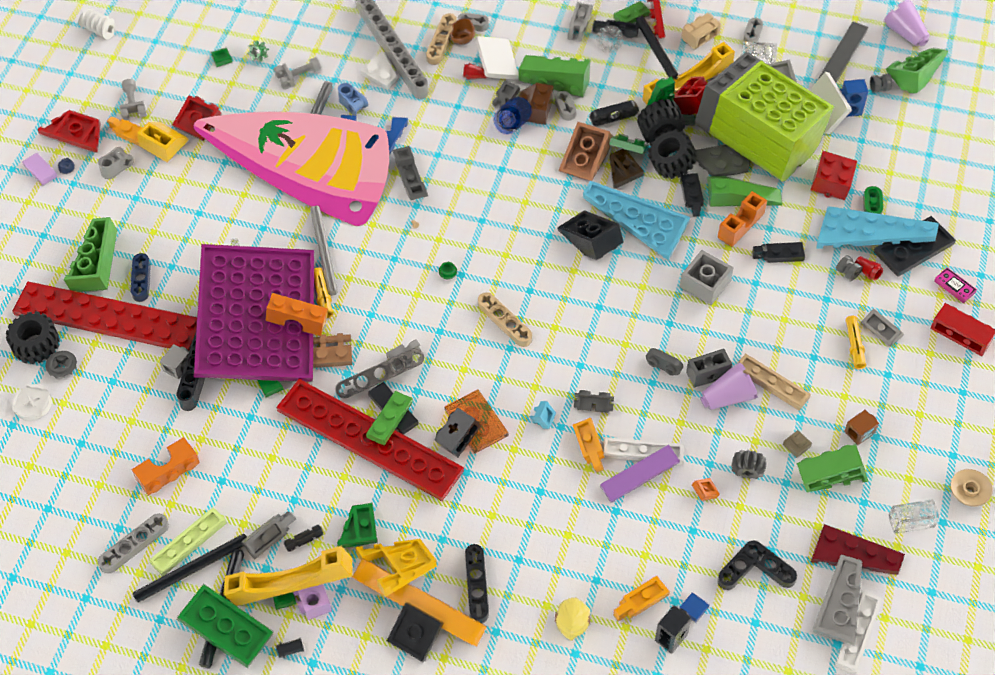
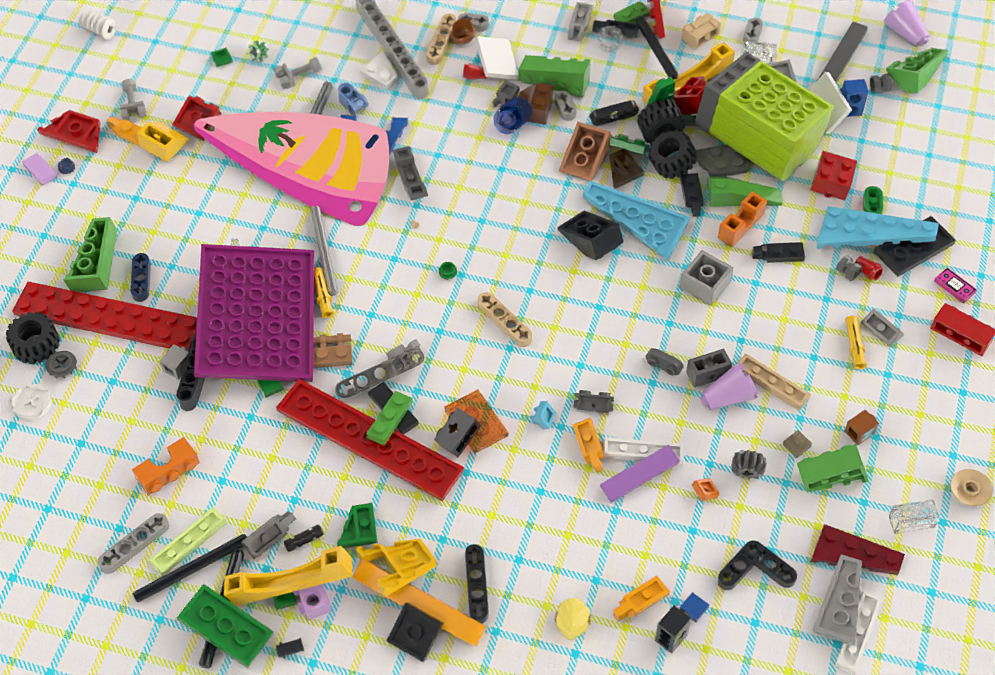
light grey piece [98,147,134,179] -> none
orange arch [266,293,328,336] -> none

